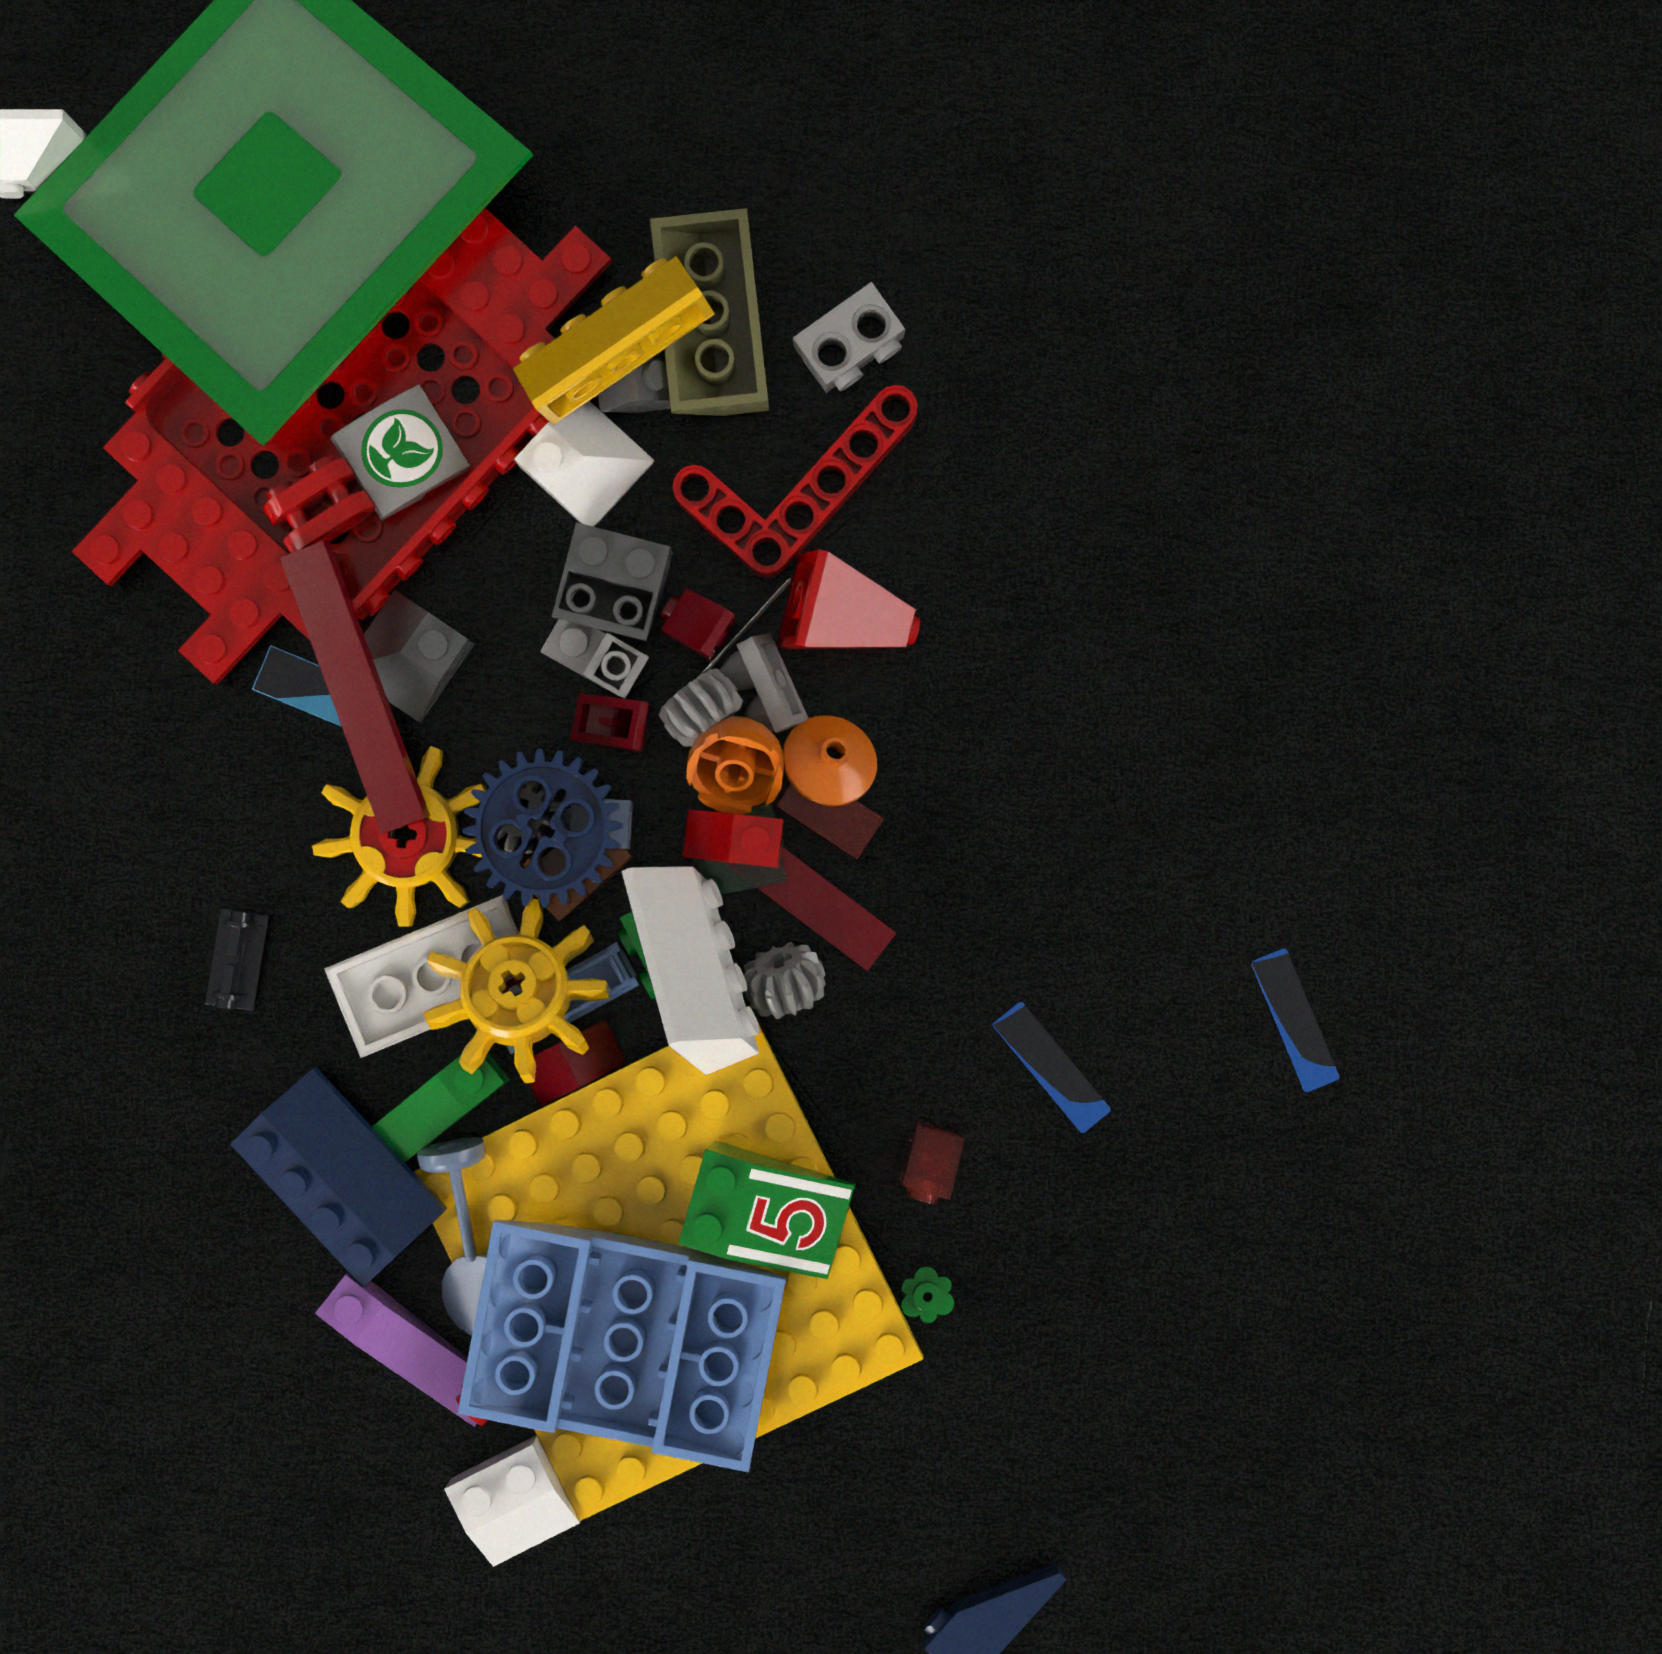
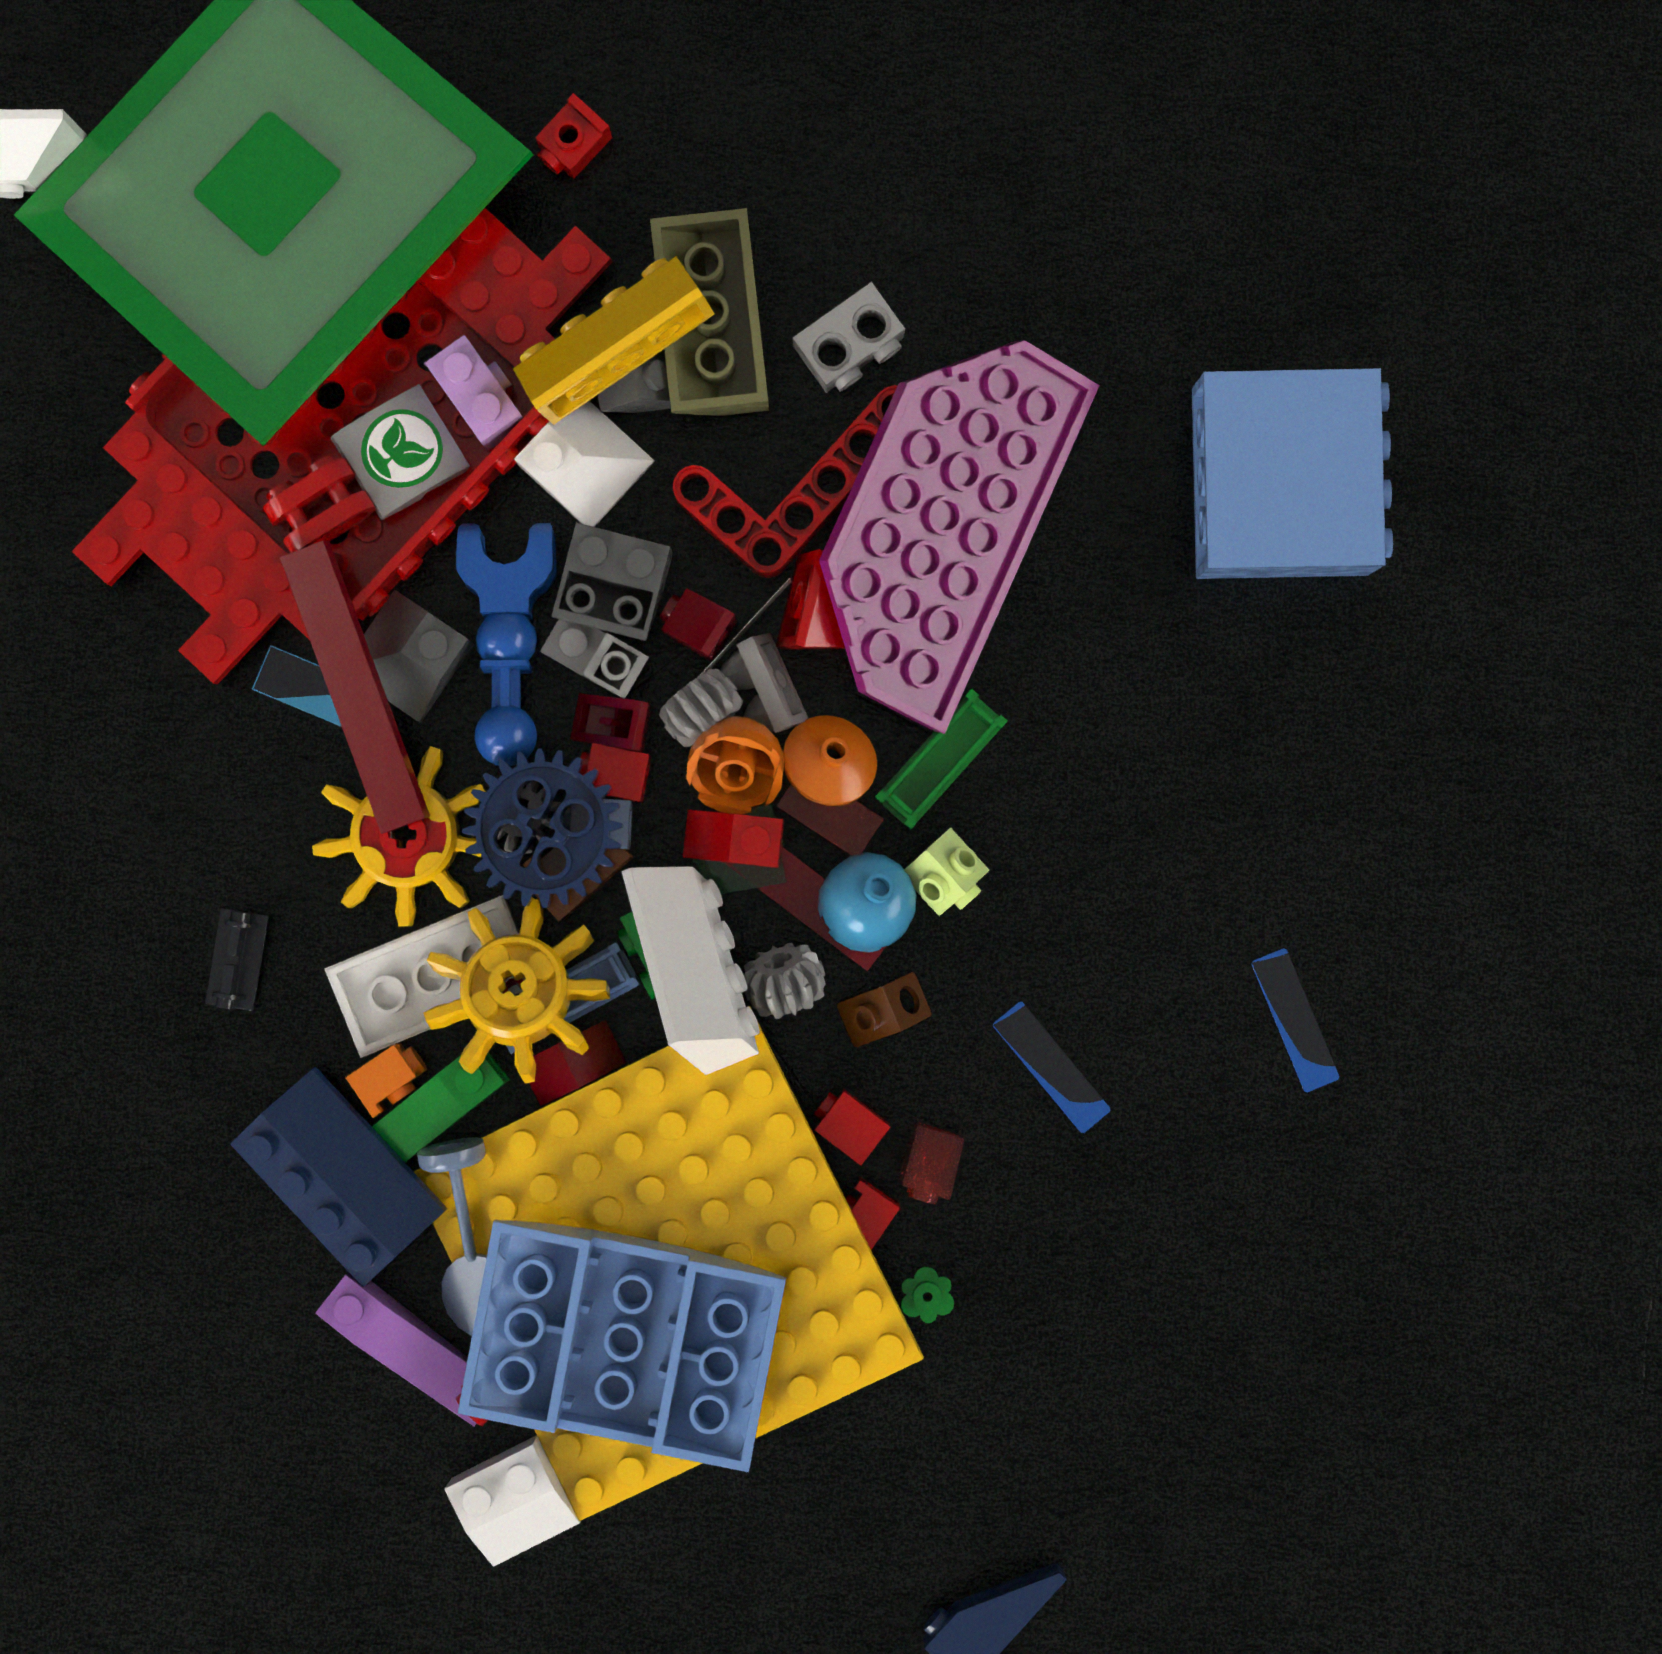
green slope [678,1140,856,1279] -> none
none -> orange brick [346,1042,427,1118]
none -> lavender brick [425,335,523,450]
none -> blue piece [456,523,557,766]
none -> red brick [535,93,612,179]
none -> red brick [580,743,652,803]
none -> red brick [813,1089,890,1165]
none -> dark azure cylinder [817,852,917,953]
none -> plate [819,340,1100,734]
none -> reddish brown bracket [837,972,931,1047]
none -> red brick [845,1176,900,1250]
none -> green container [875,689,1008,830]
none -> yellowish green brick [904,827,989,916]
none -> medium blue brick [1192,368,1393,579]

